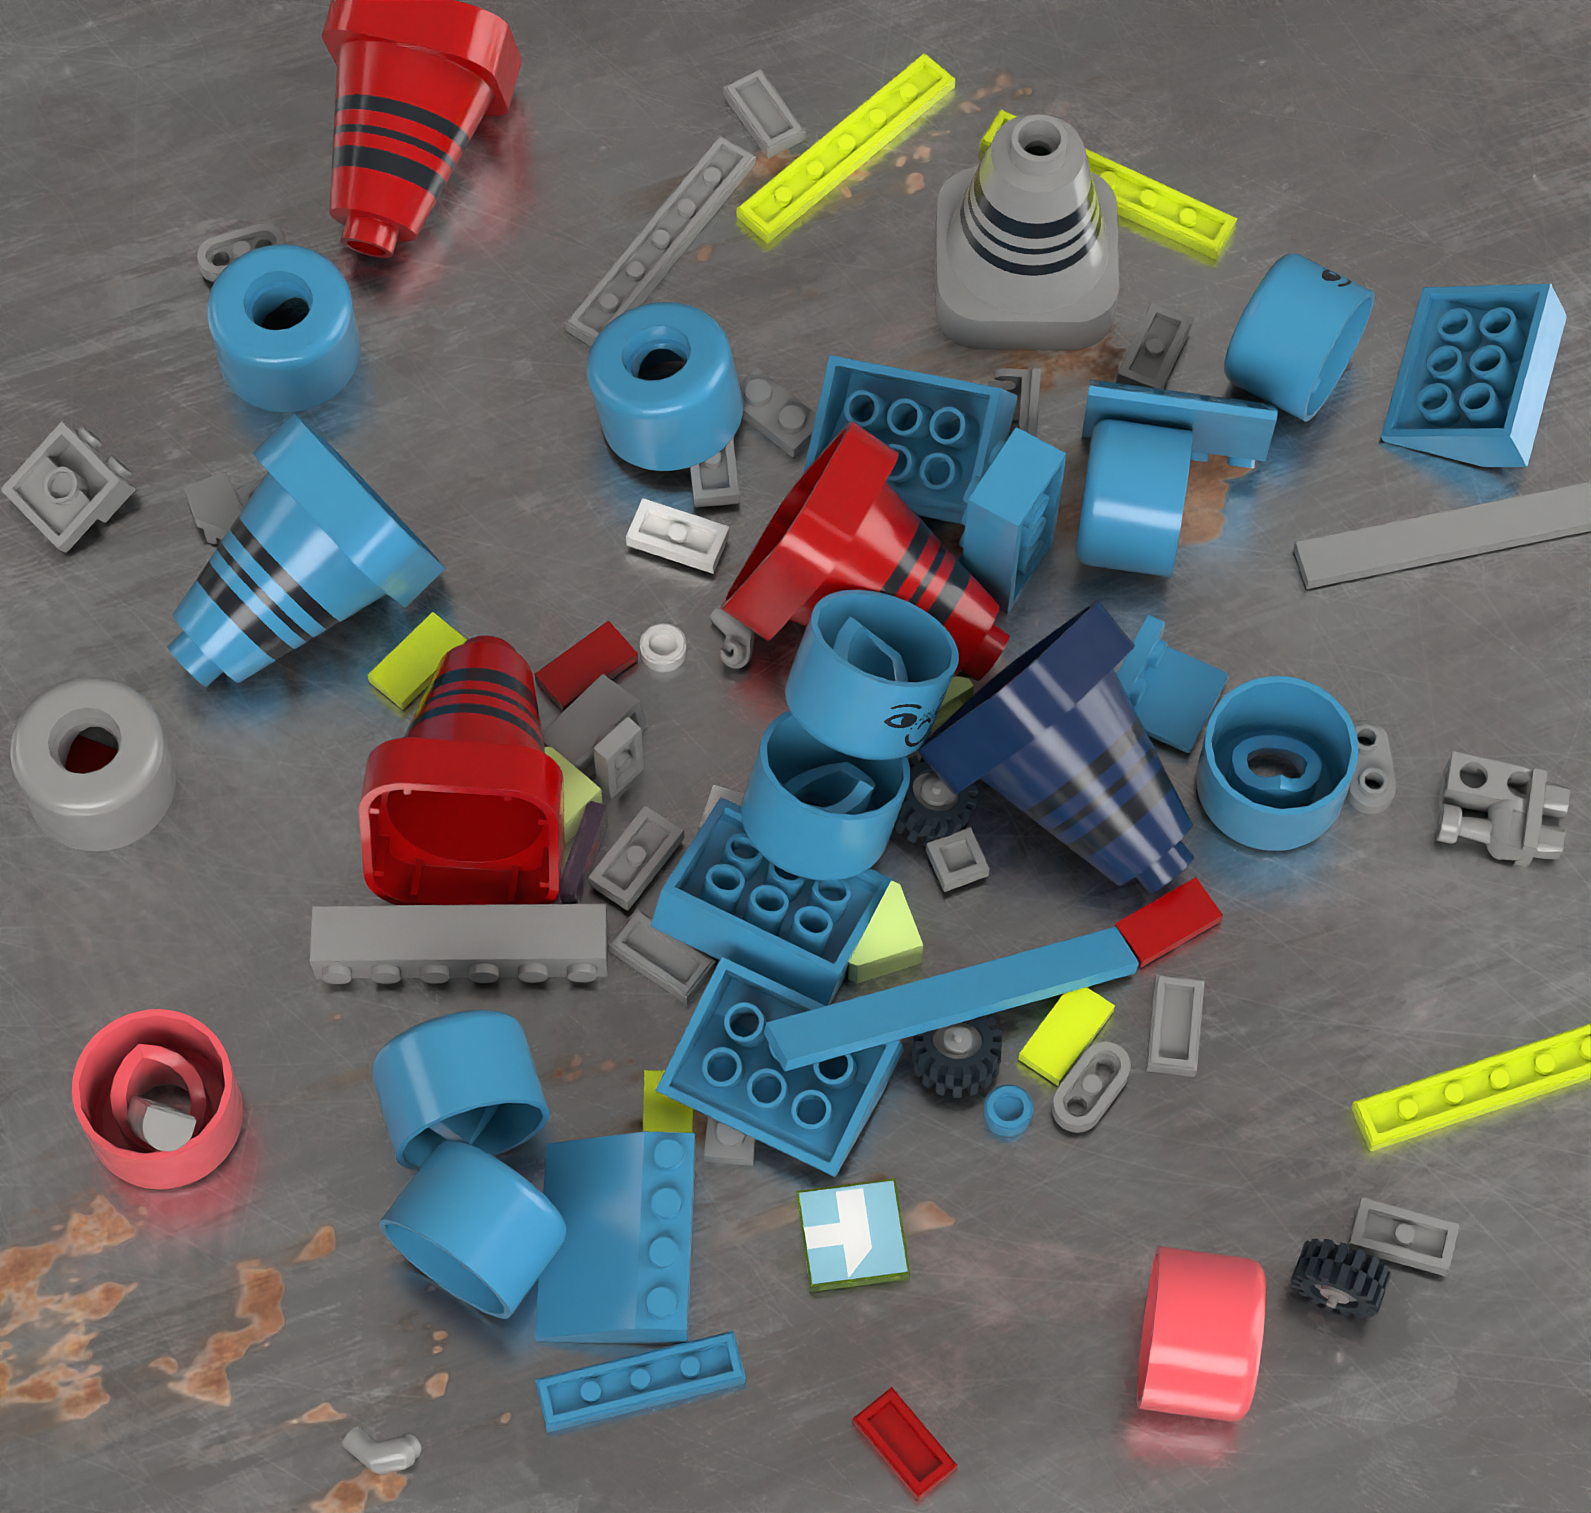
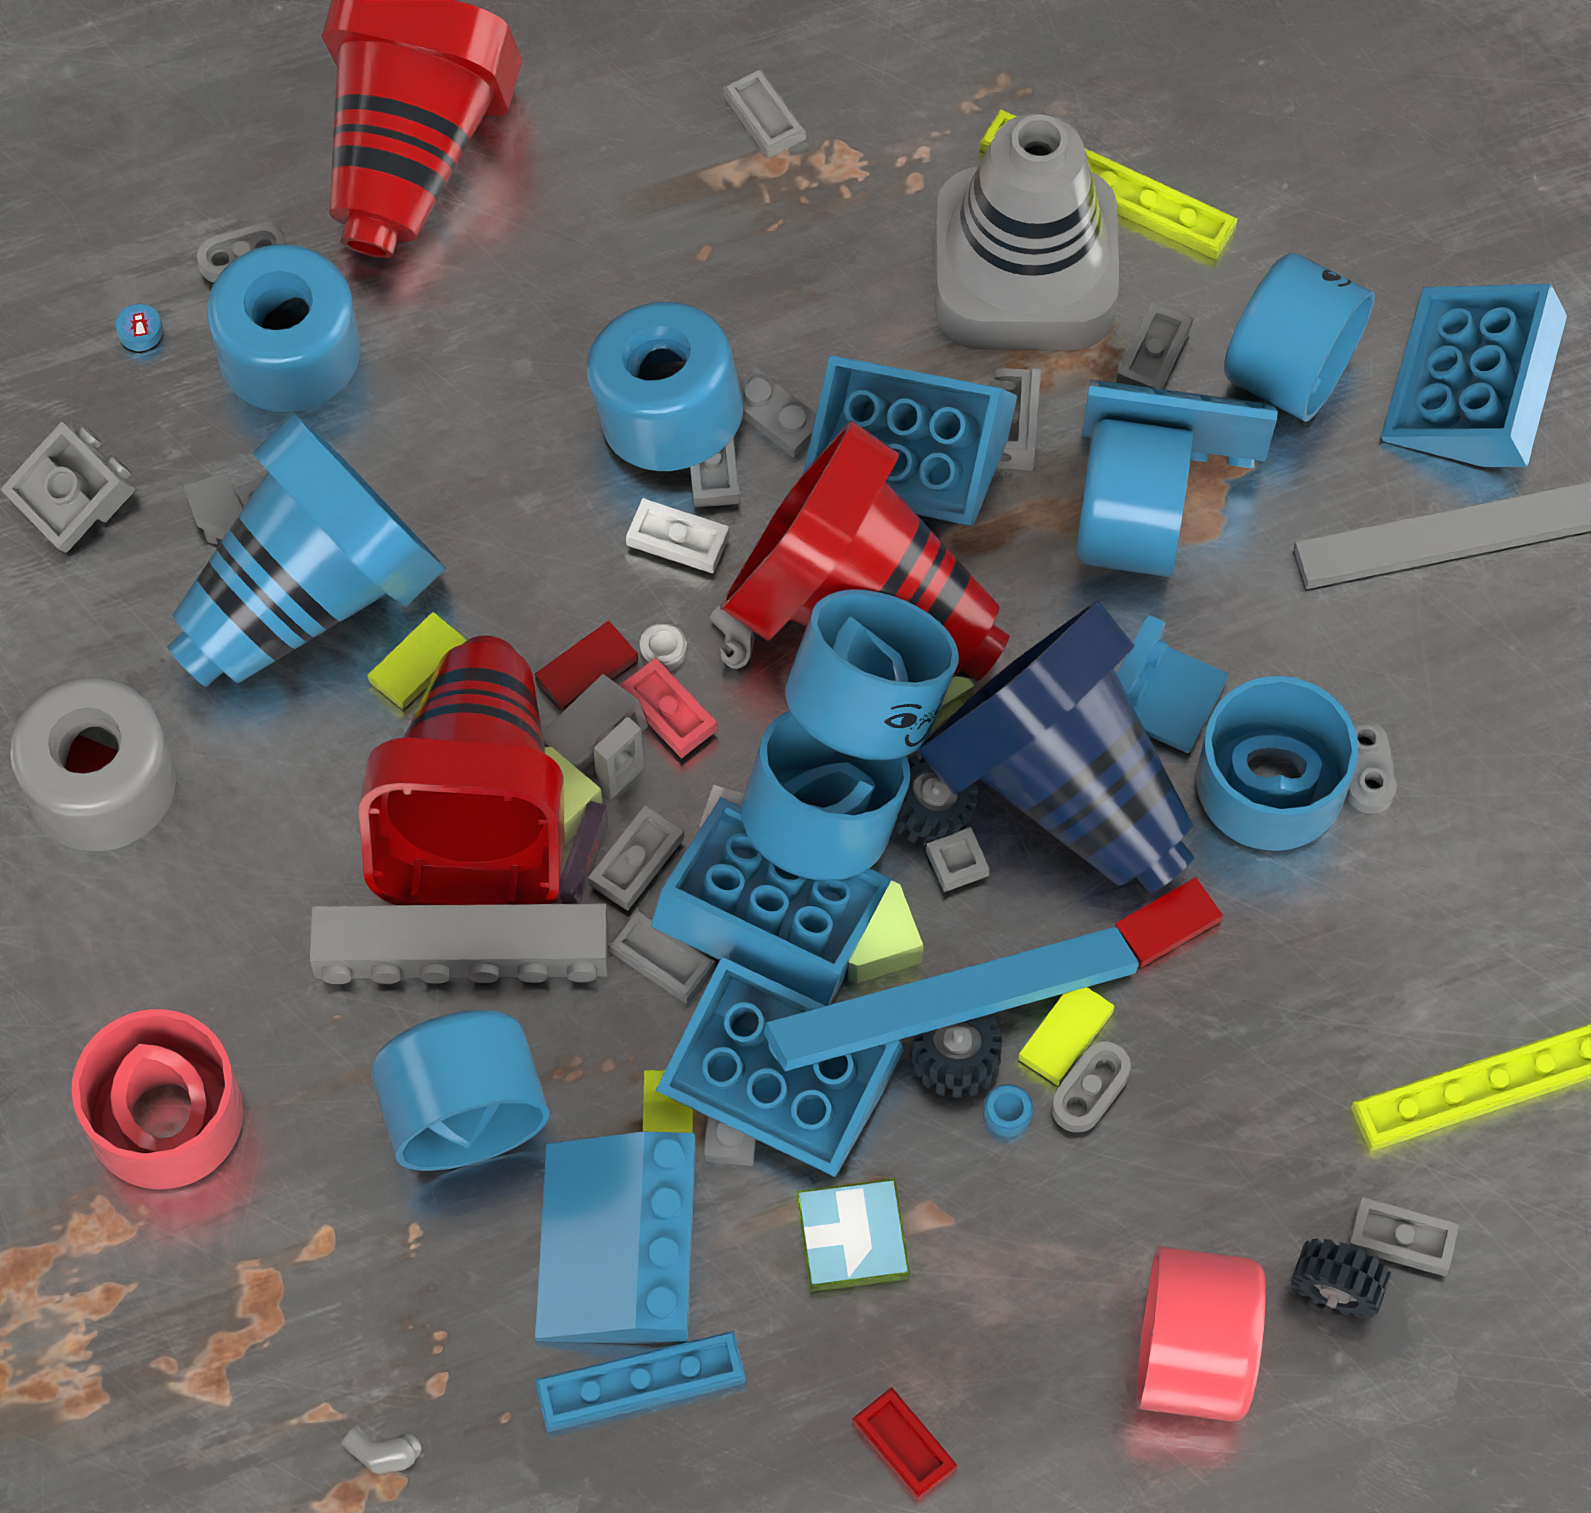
light grey brick [127,1095,197,1151] -> none
dark azure piece [379,1140,567,1319] -> none
light grey tile [564,135,756,346] -> none
neon yellow tile [736,53,955,244] -> none
dark azure brick [959,427,1066,614] -> none
light grey tile [1146,974,1205,1077] -> none
light grey hips [1436,751,1571,867] -> none
none -> dark azure tile [115,304,163,351]
none -> coral plate [619,658,717,758]

